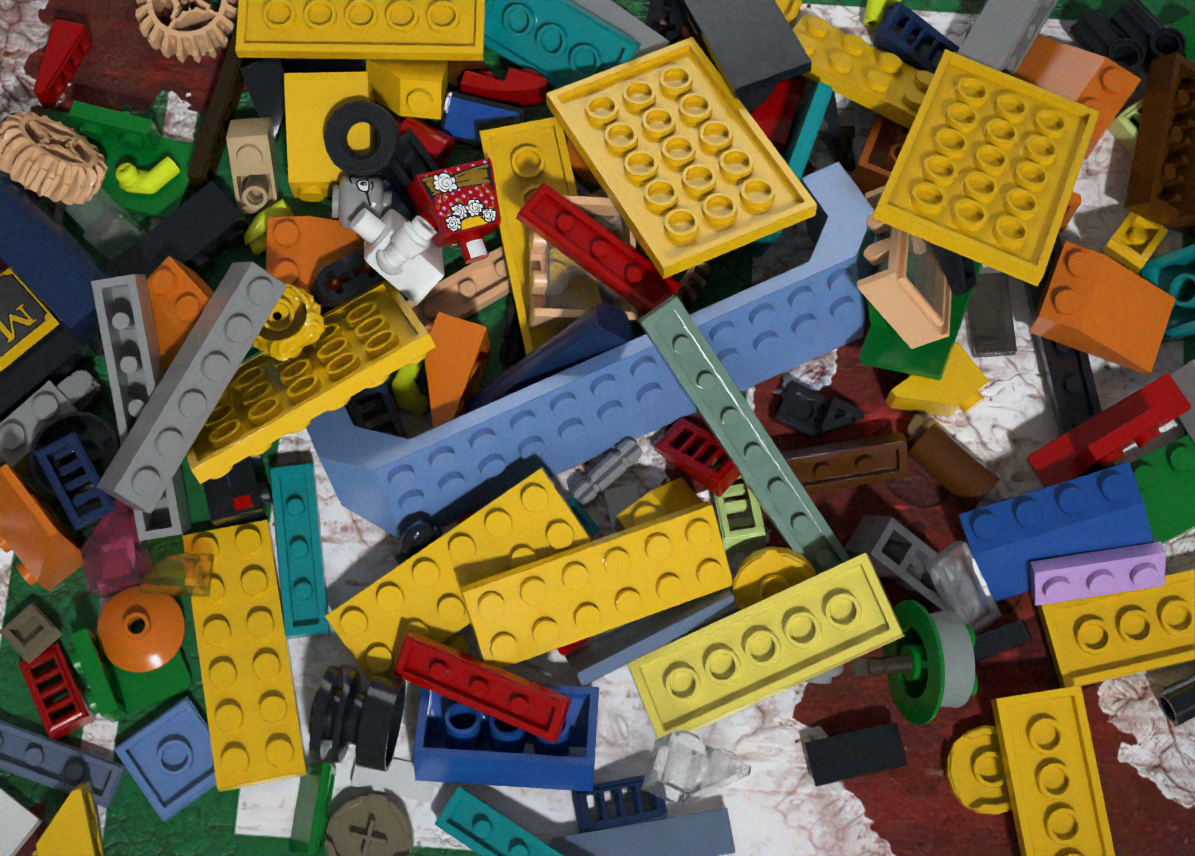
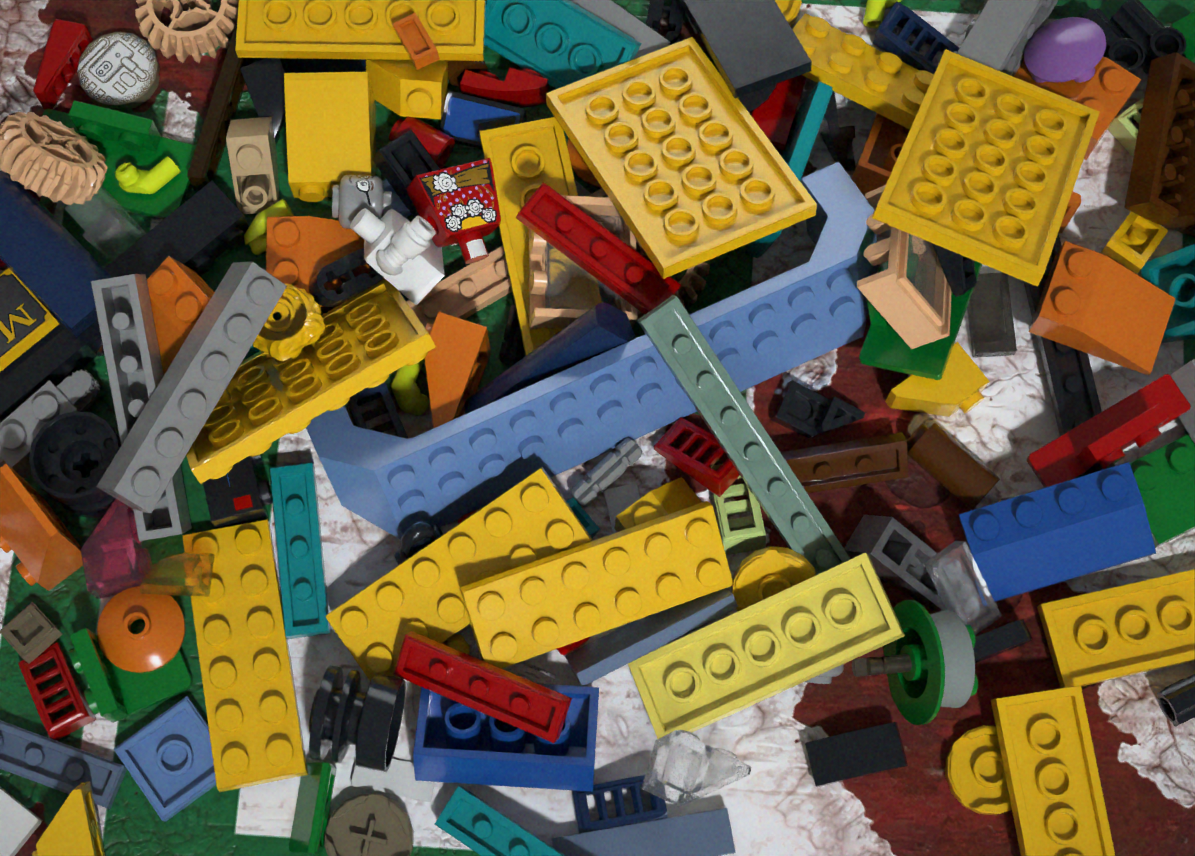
dark blue slope [34,431,117,531] -> none
black tyre [324,101,401,177] -> none
lavender plate [1030,541,1166,606] -> none
none -> tile [77,32,160,111]
none -> orange piece [392,13,440,70]
none -> medium lavender dish [1024,17,1106,83]

